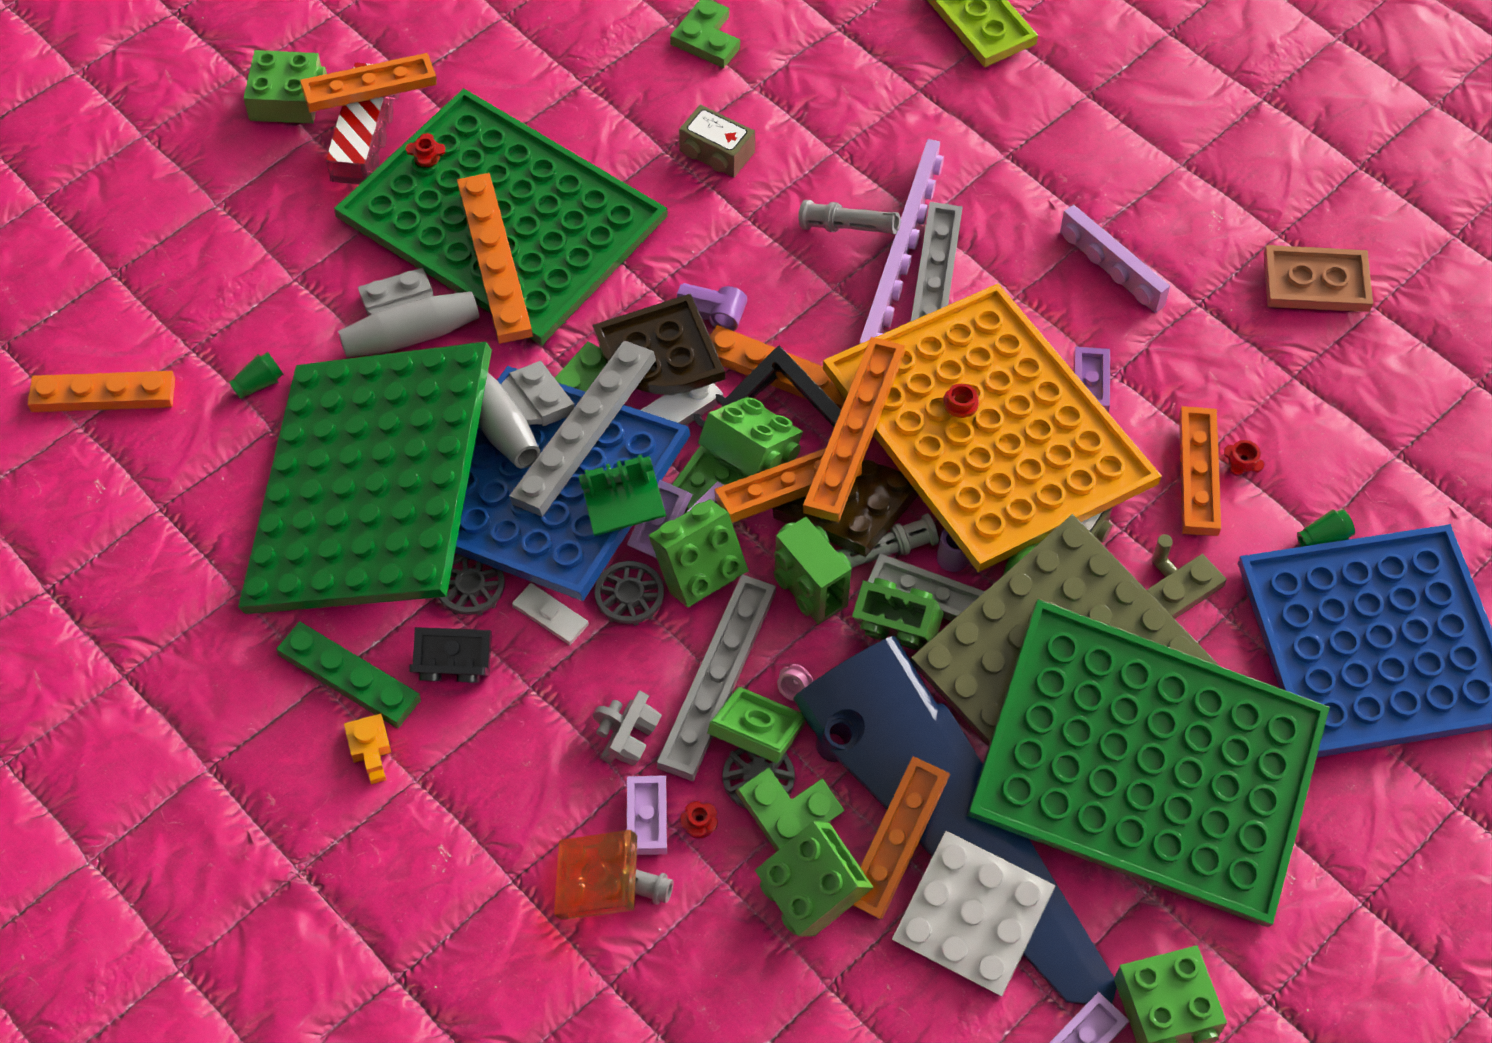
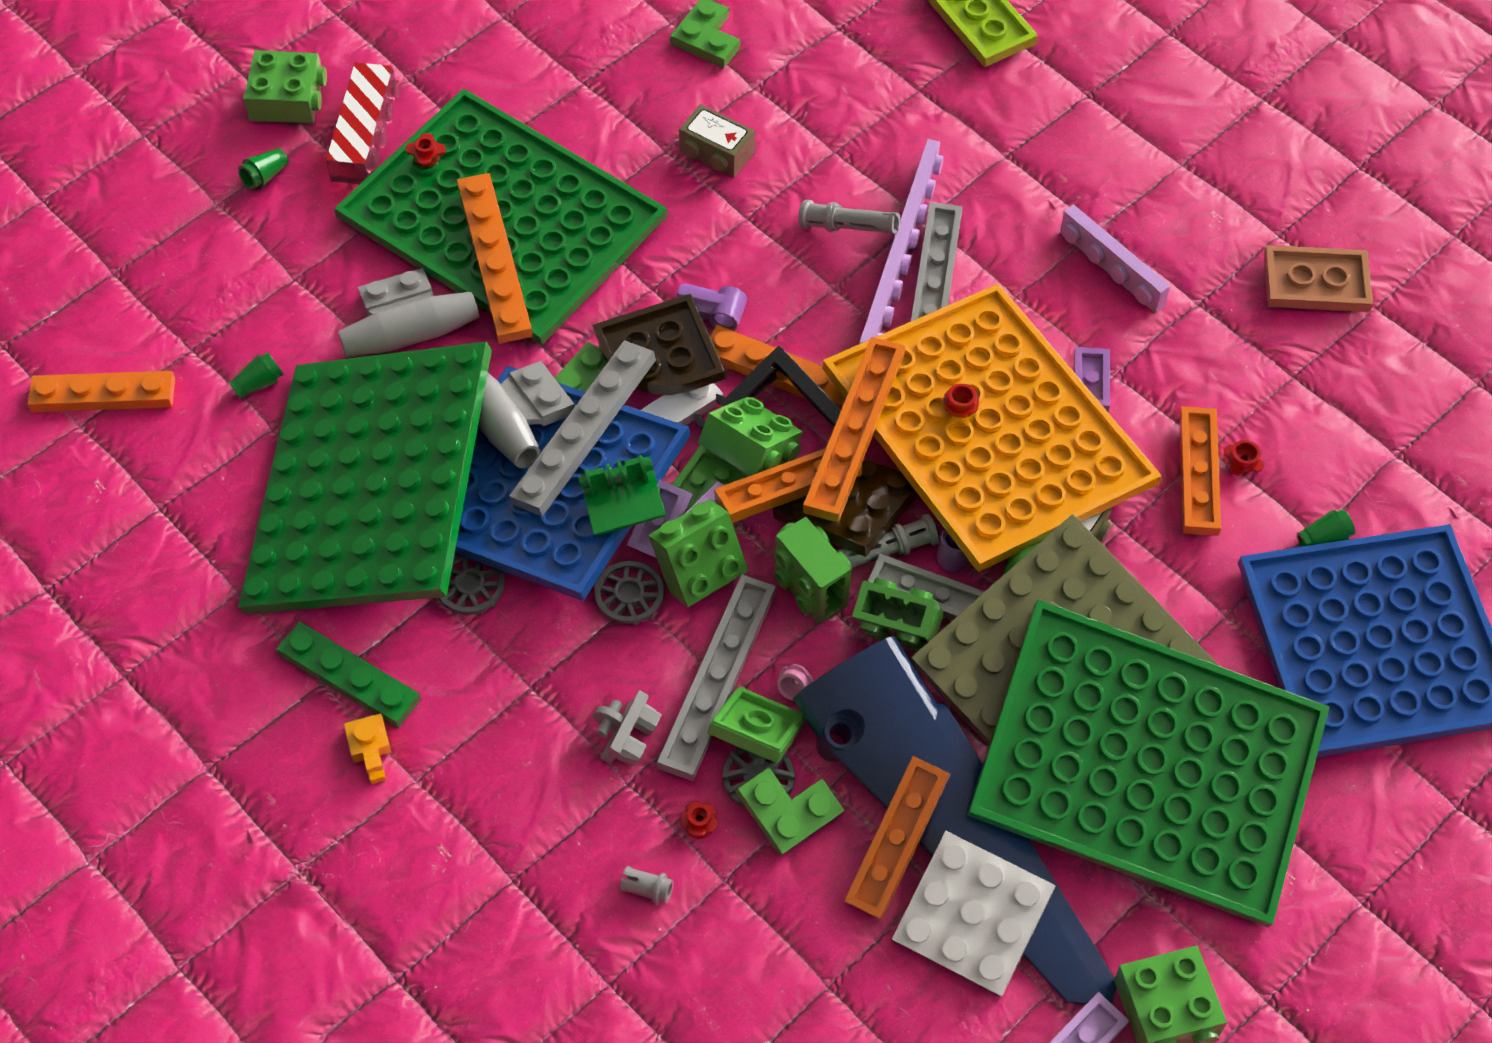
orange plate [300,53,437,113] -> none
black bracket [409,627,492,683] -> none
white piece [512,583,589,645] -> none
clear orange plate [554,830,638,920] -> none
lavender plate [627,776,667,855] -> none
bright green brick [755,821,874,936] -> none
olive plate [1147,534,1227,619] -> none
none -> green cone [238,148,289,189]

